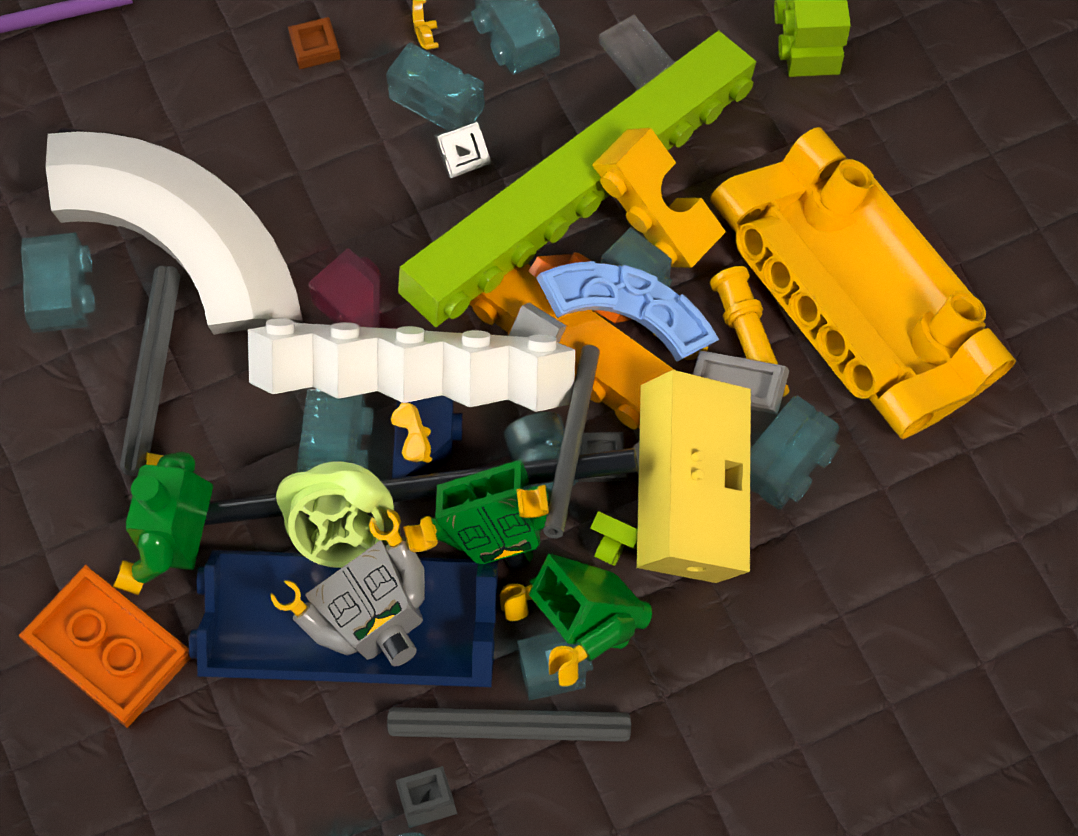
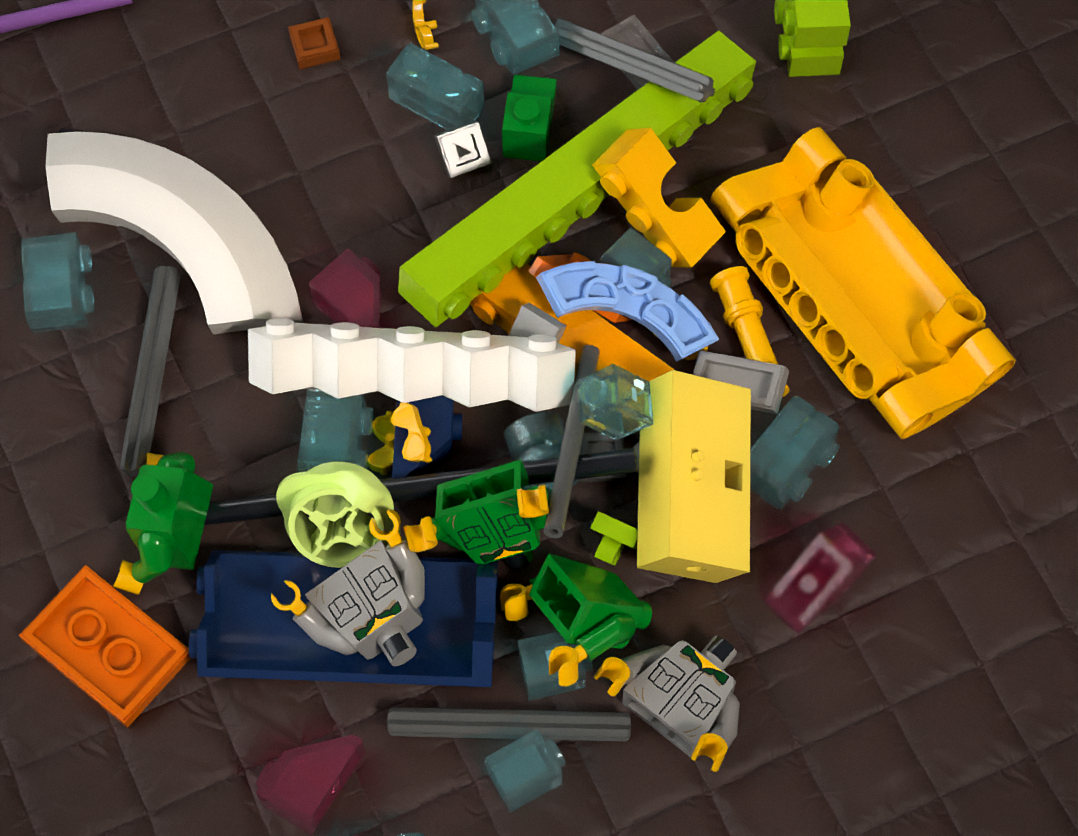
dark grey tile [395,766,457,828] -> none
none -> clear pink slope [256,734,366,835]
none -> yellow piece [367,411,395,475]
none -> clear light blue brick [485,729,566,813]
none -> green arch [502,75,557,162]
none -> axle [548,19,715,102]
none -> clear light blue brick [577,364,654,440]
none -> light grey torso [594,635,740,772]
none -> clear pink slope [764,522,877,633]

